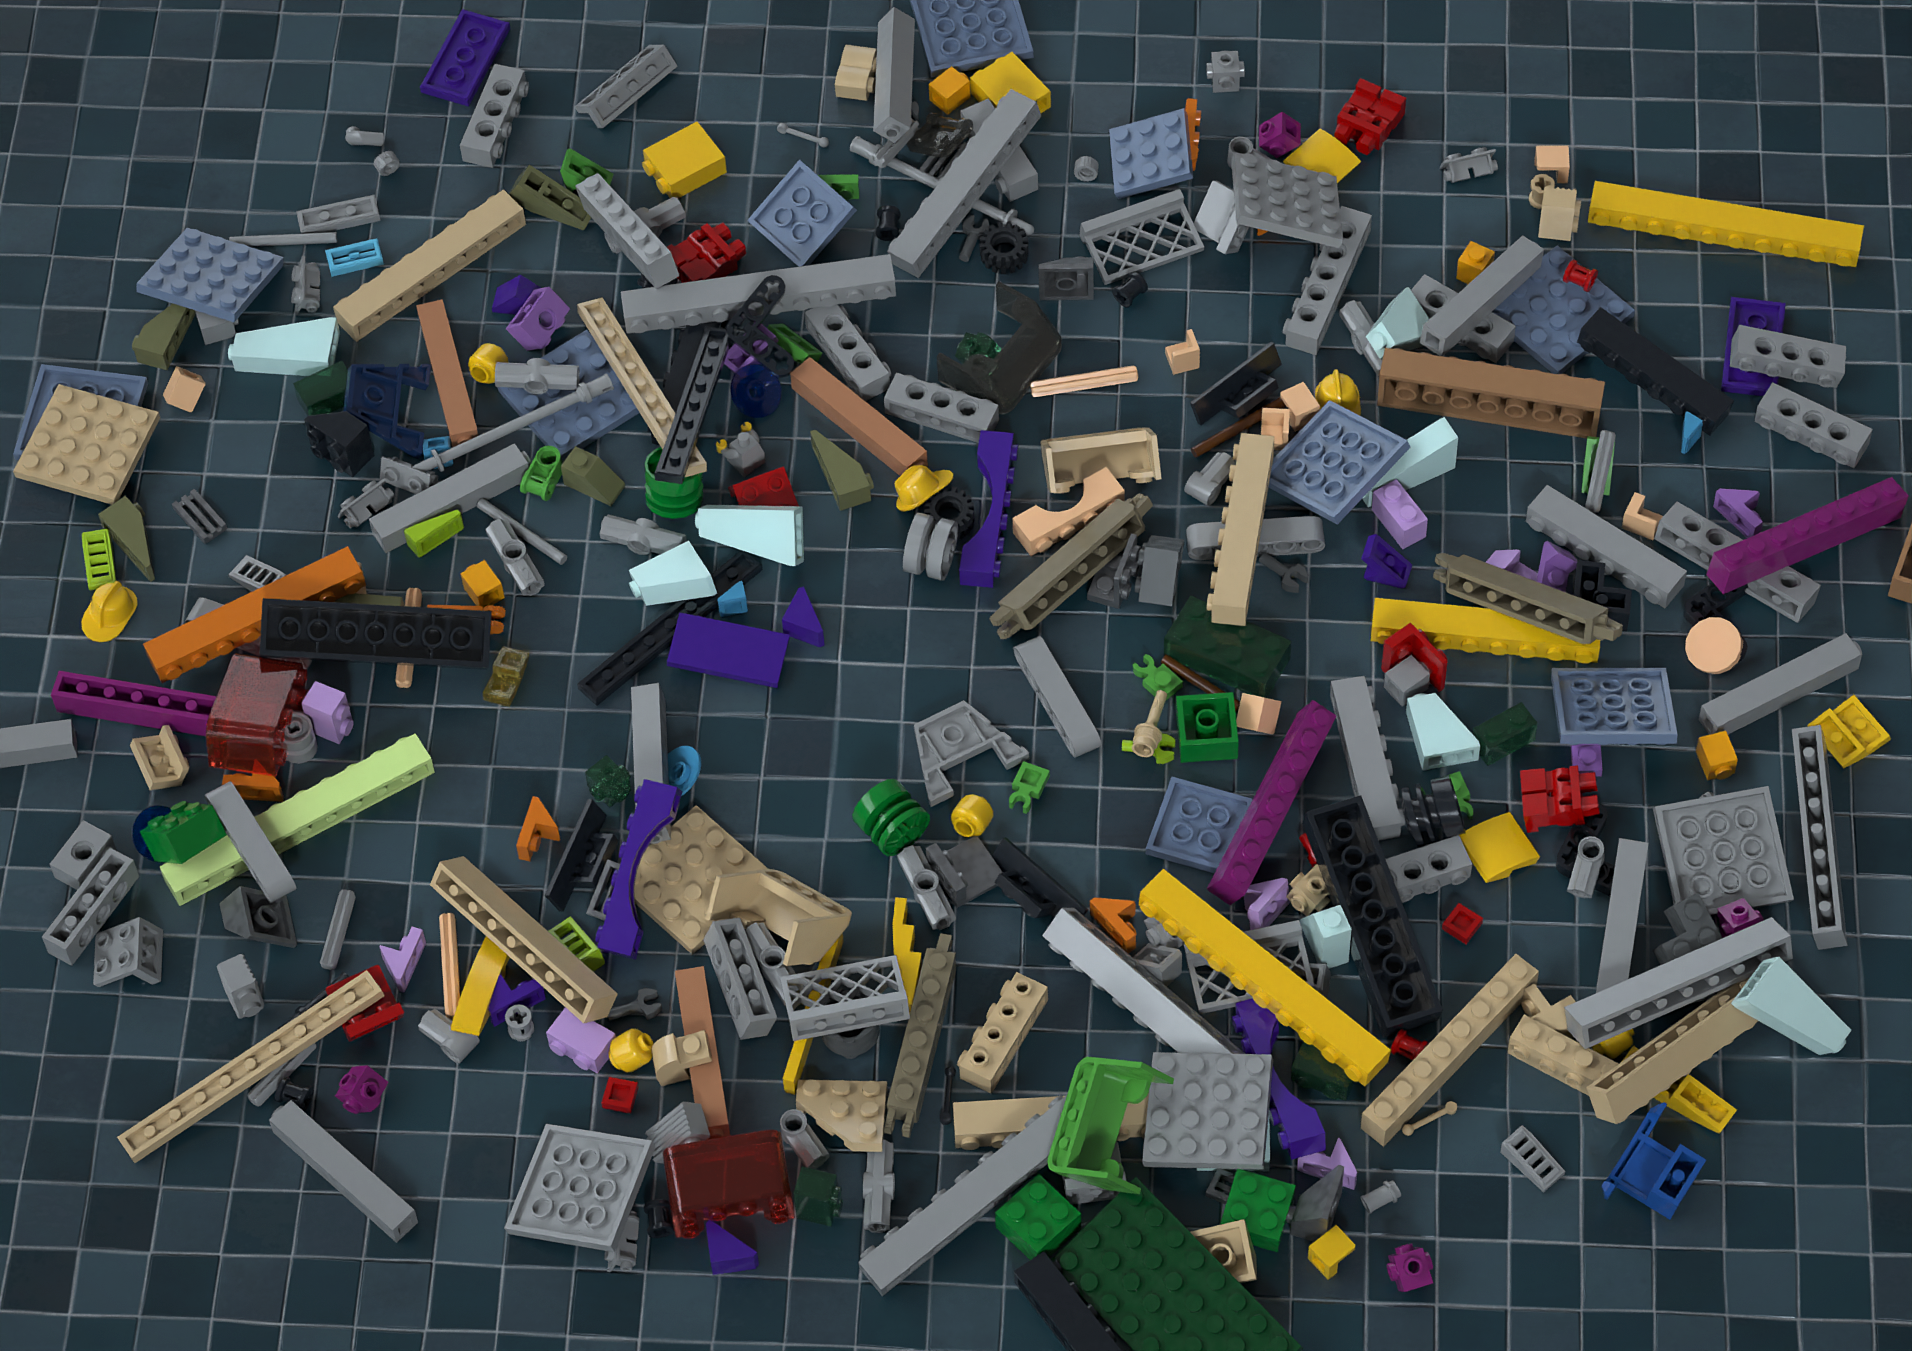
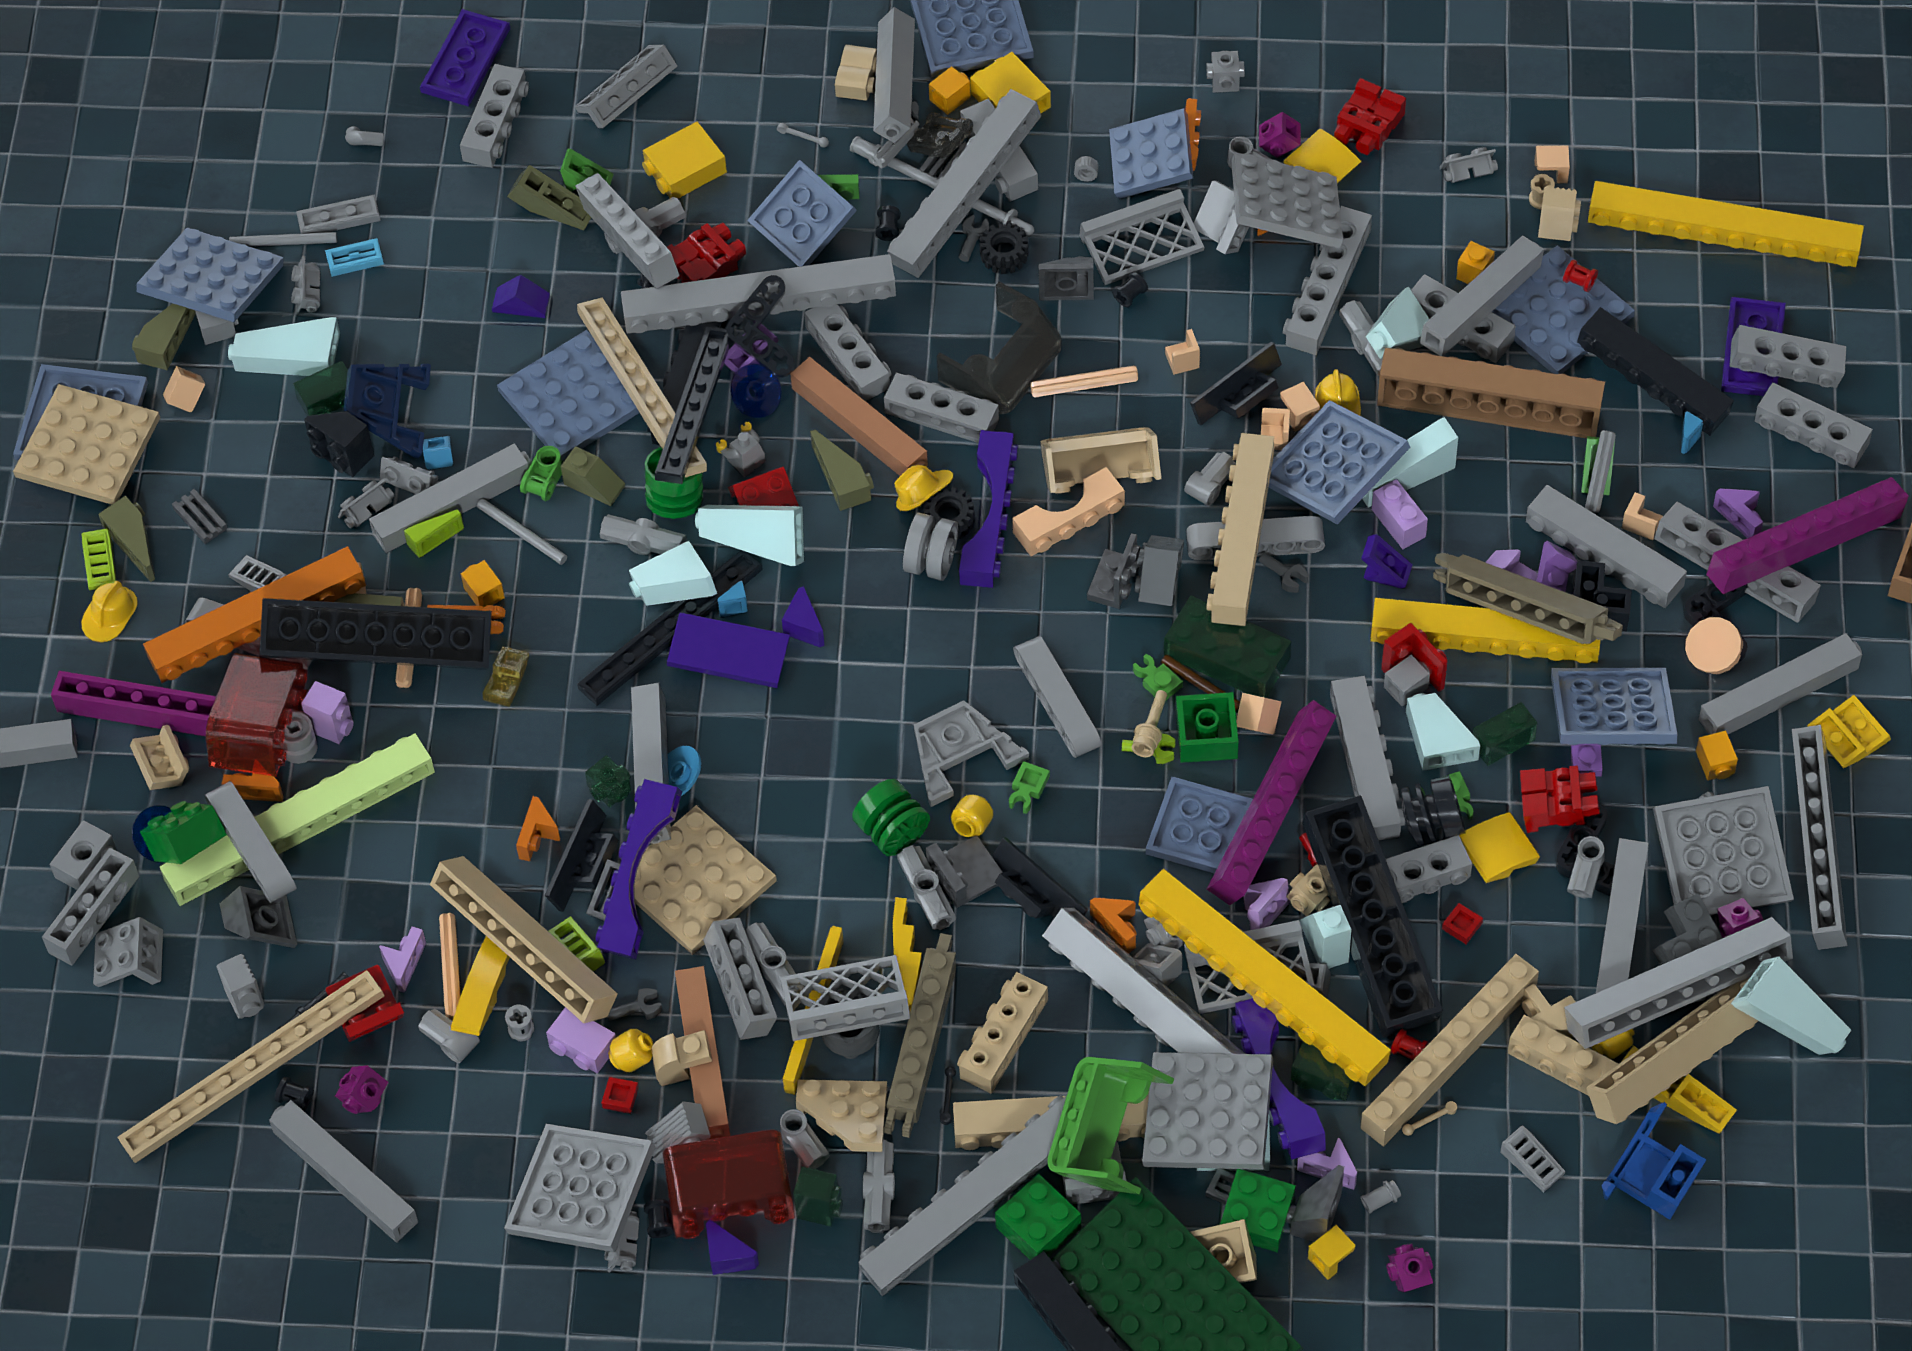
light grey axle [247,1043,316,1107] -> none
light grey axle [320,889,356,970] -> none
tan brick [333,190,526,342] -> none
light grey axle [373,151,400,176] -> none
light grey bar [412,373,614,473] -> none
nougat brick [416,299,478,447] -> none
yellow head [468,343,509,384] -> none
light grey piece [486,518,545,596] -> none
dark purple slope [488,974,546,1027] -> none
light grey piece [495,358,580,394] -> none
medium lavender brick [506,287,570,351] -> none
tan windscreen [705,869,852,966] -> none
bright green plate [767,323,822,364] -> none
clear green brick [955,332,1003,375] -> none
dark tan hinge [989,493,1153,639] -> none
reddish brown bar [1191,397,1286,458] -> none

